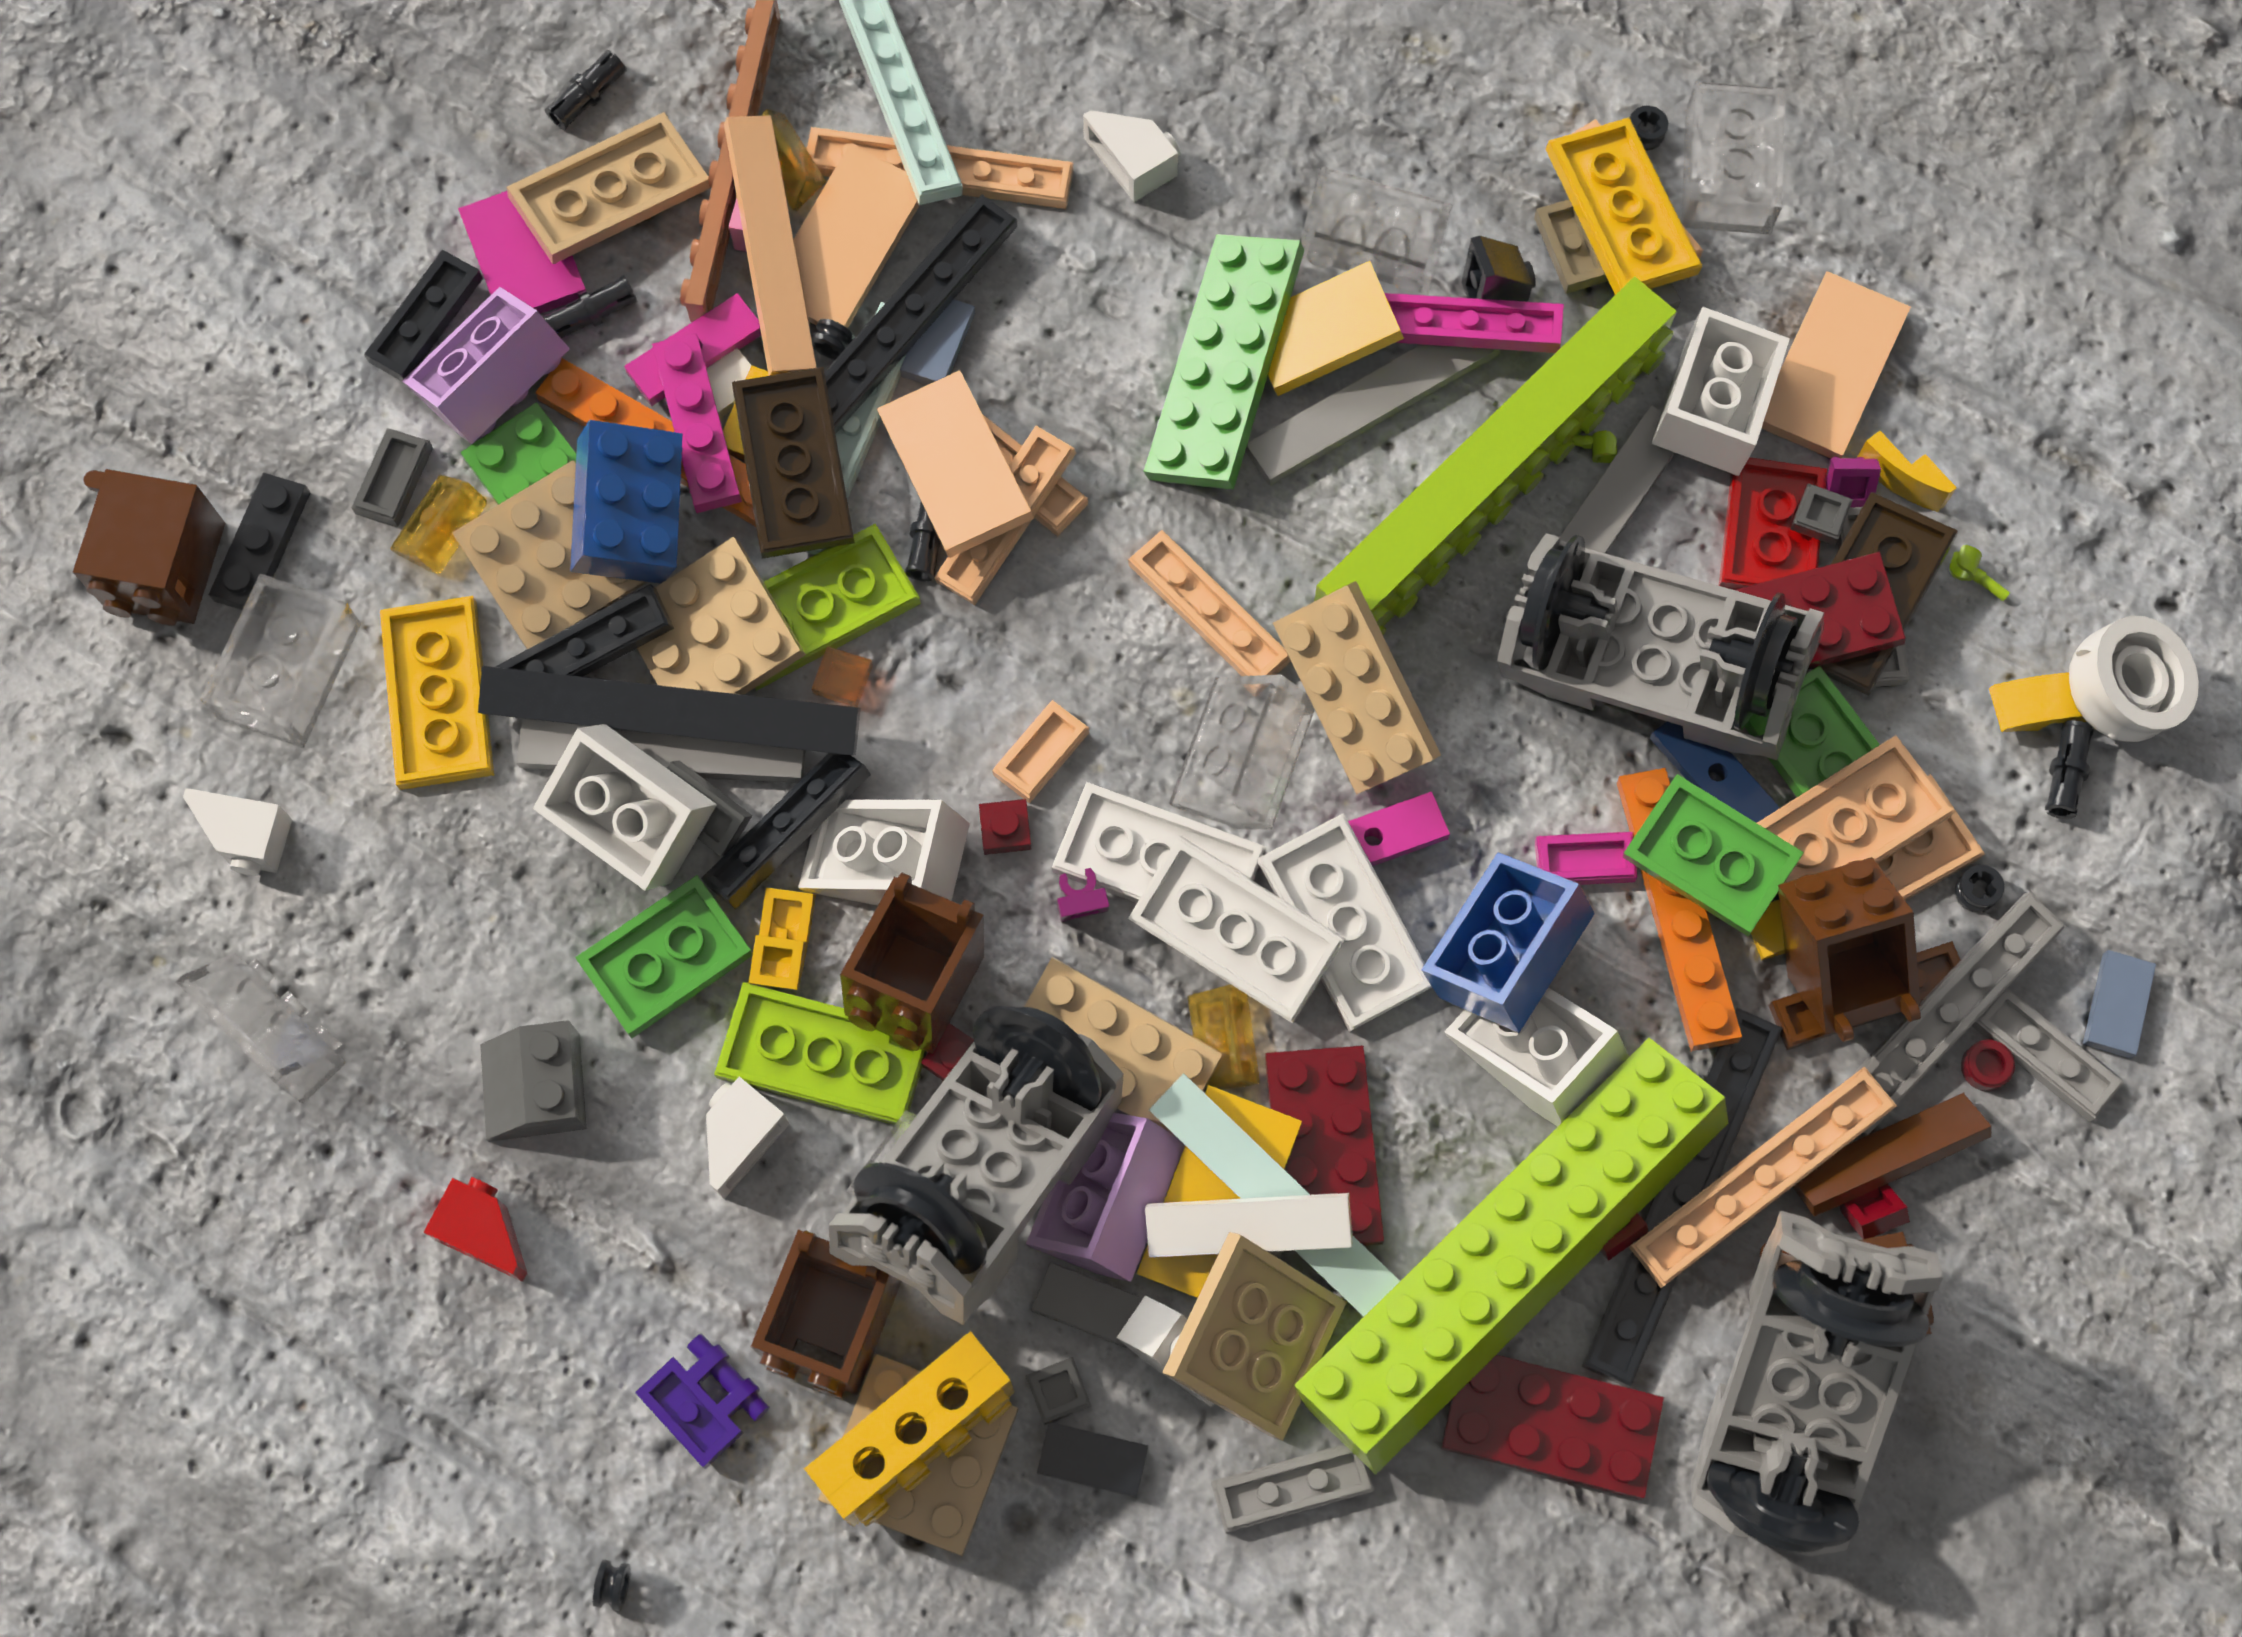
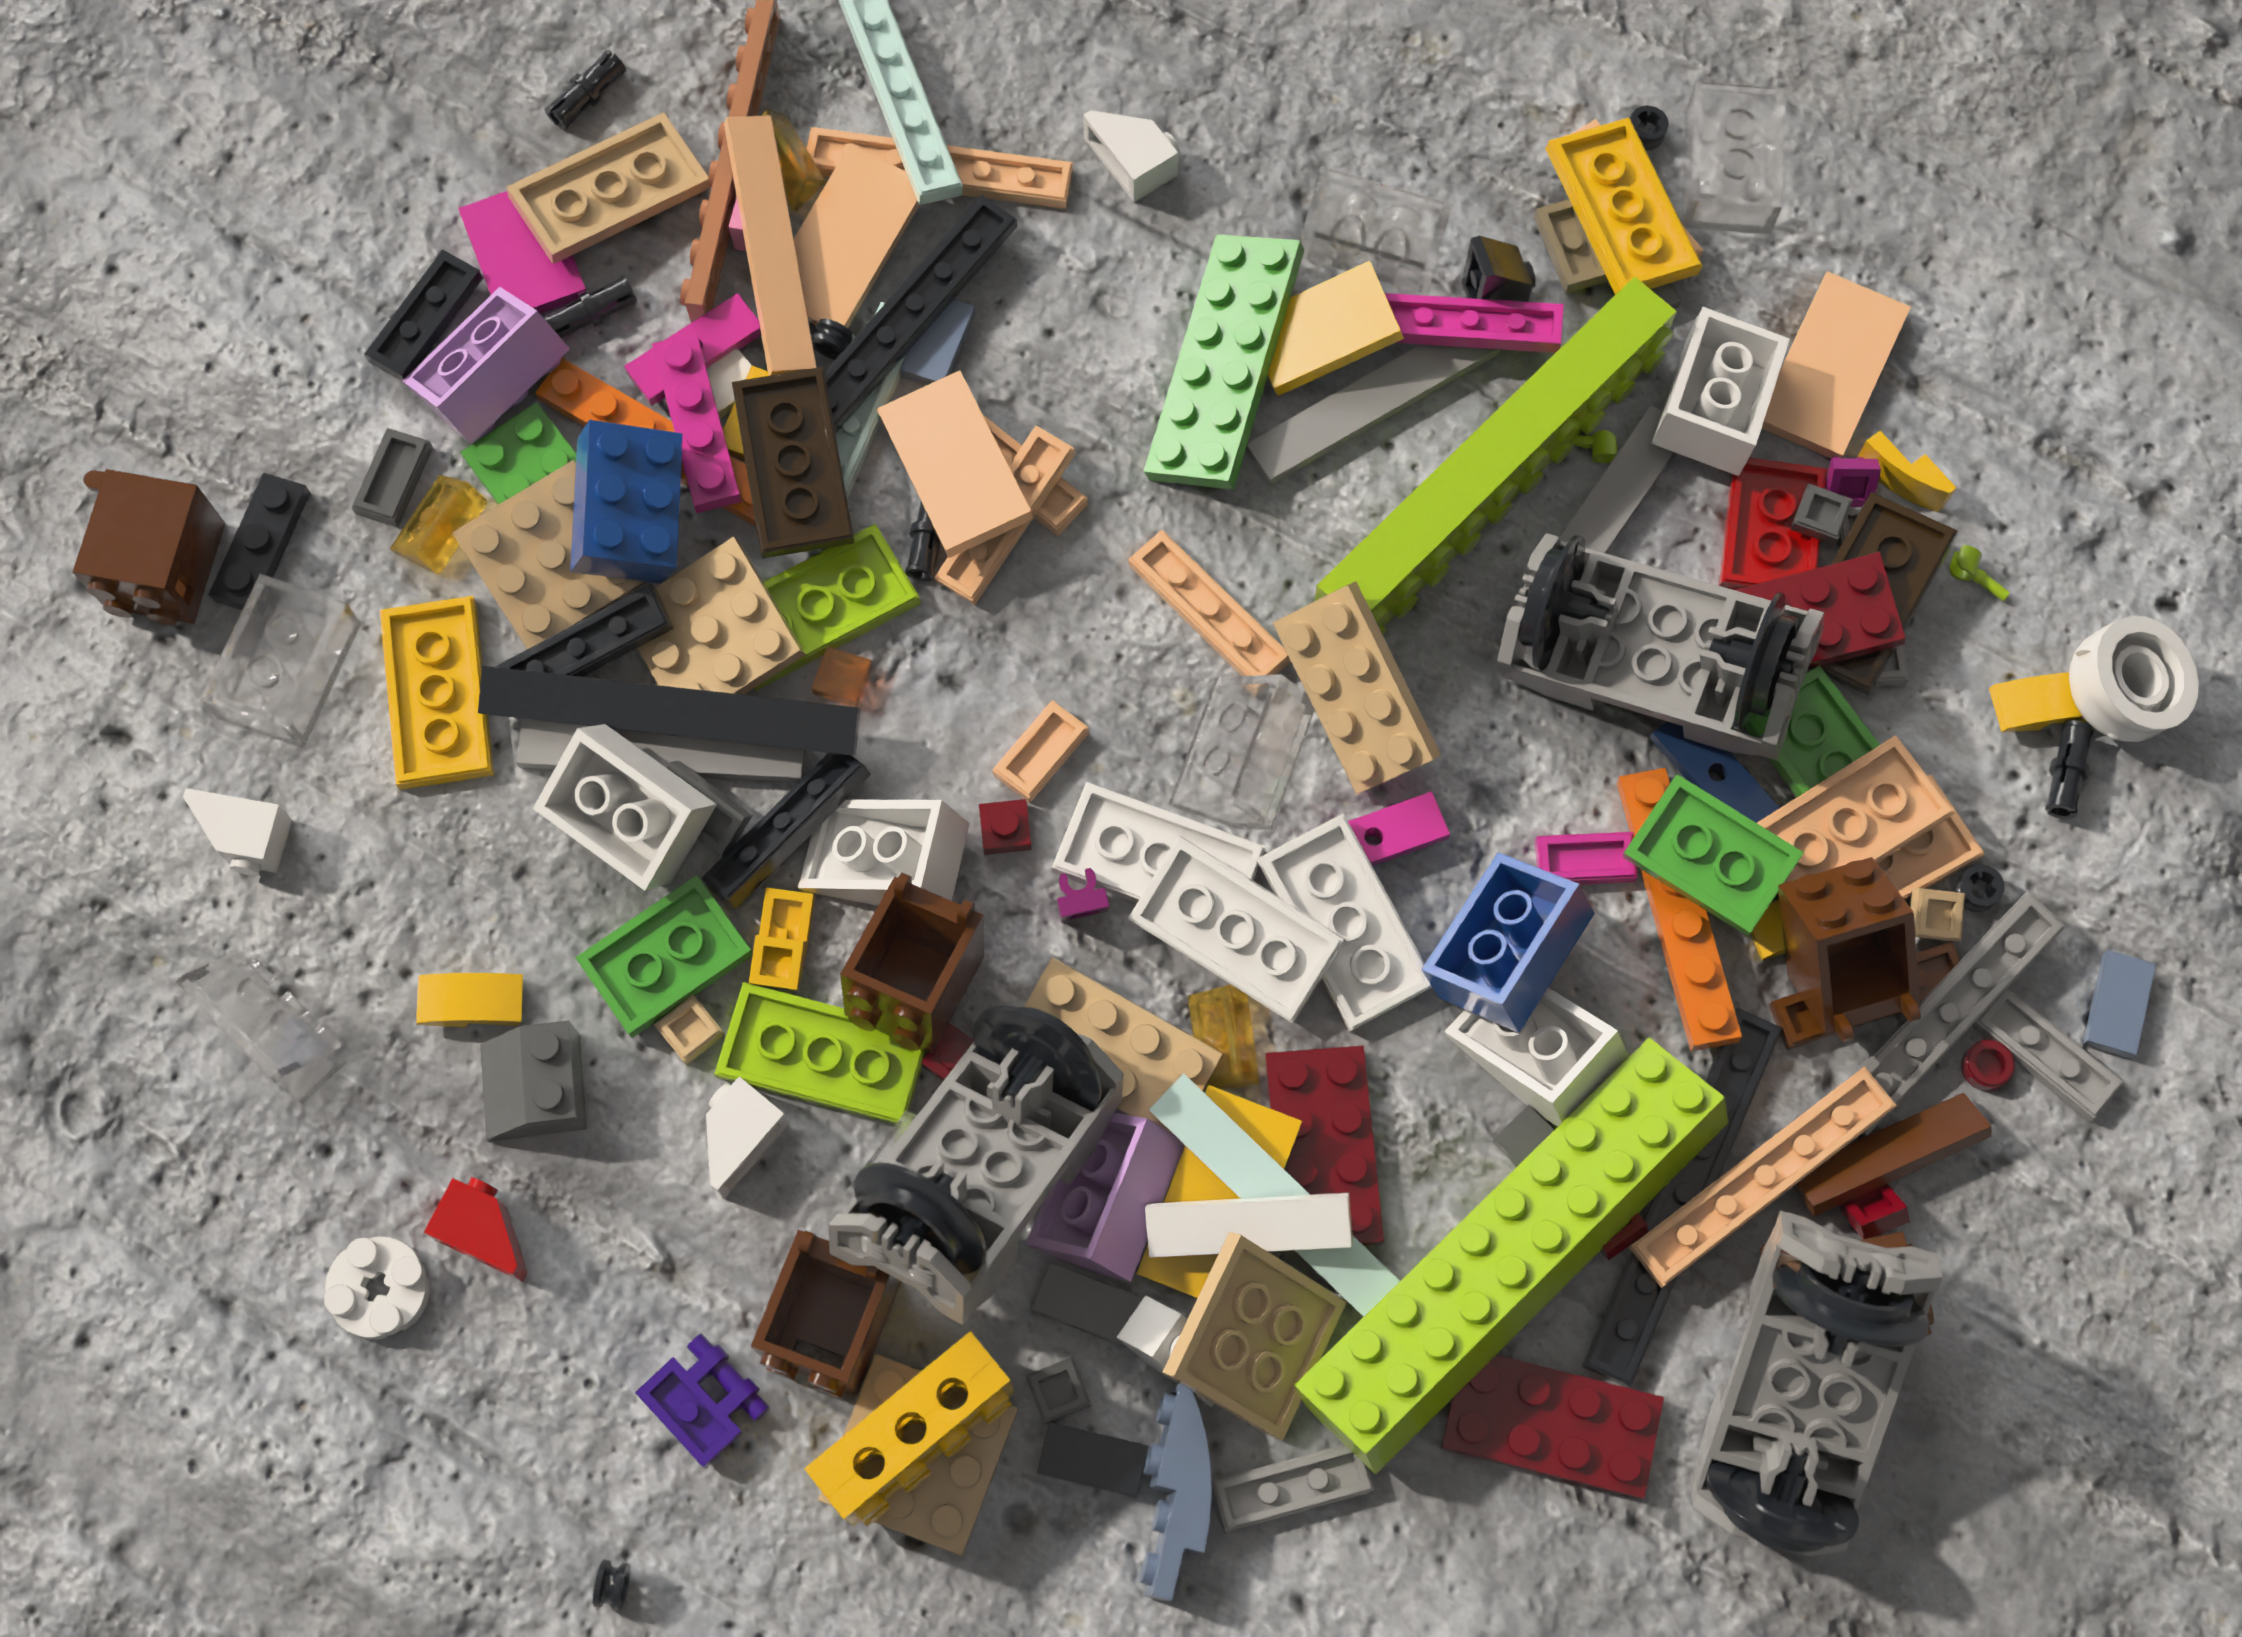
none -> white plate [324,1236,430,1340]
none -> yellow slope [416,973,523,1028]
none -> tan tile [654,995,725,1065]
none -> sand blue slope [1140,1383,1212,1602]
none -> dark grey tile [1492,1105,1554,1166]
none -> tan tile [1910,888,1965,942]

